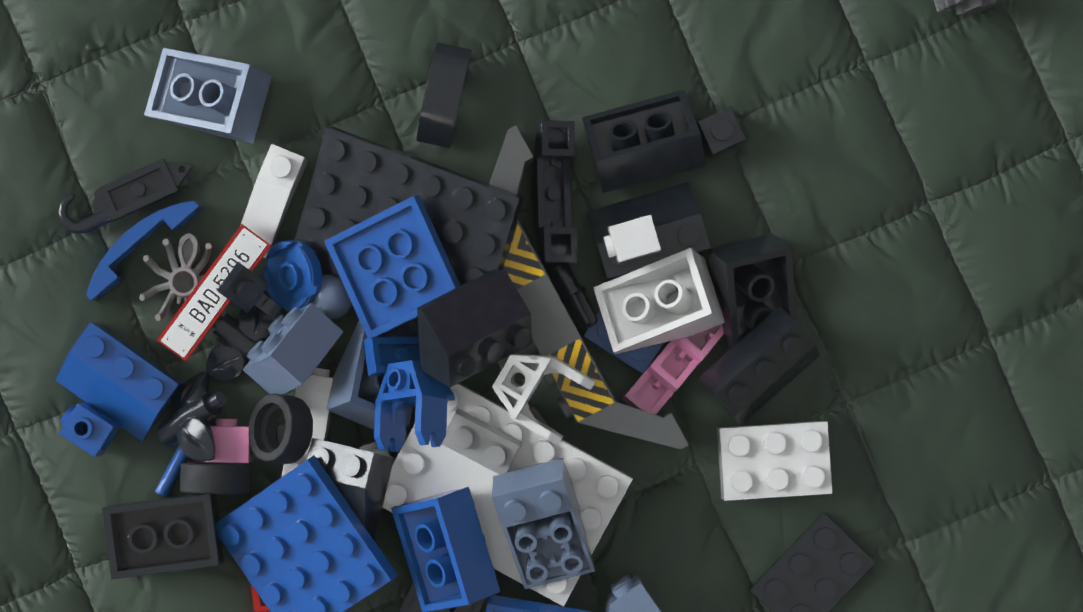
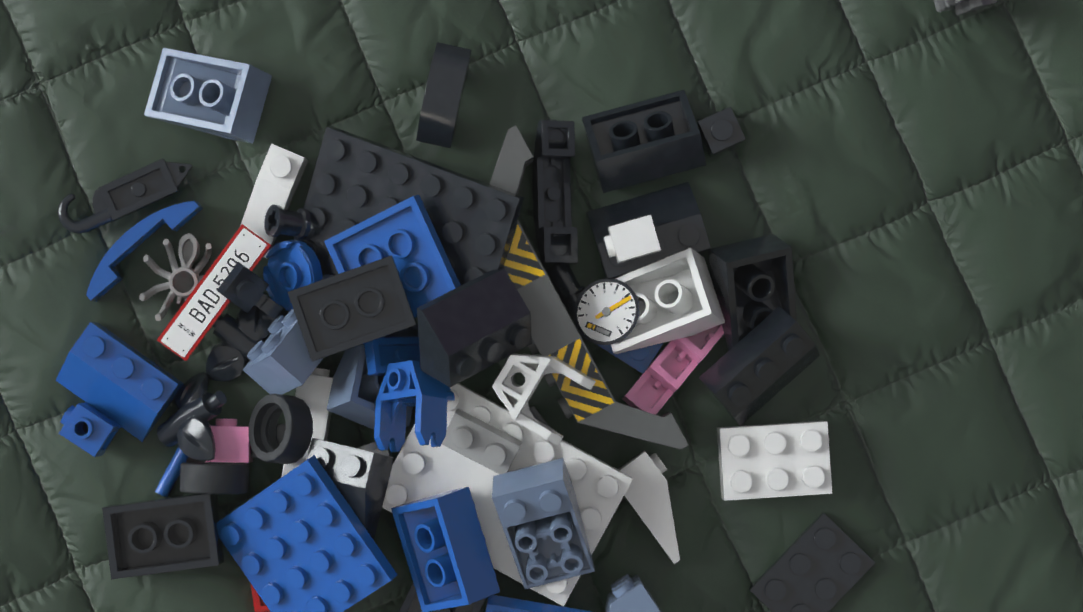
none -> black bush [264,204,311,241]
none -> black plate [288,255,417,362]
none -> white sticker [574,278,639,345]
none -> white slope [618,450,680,564]

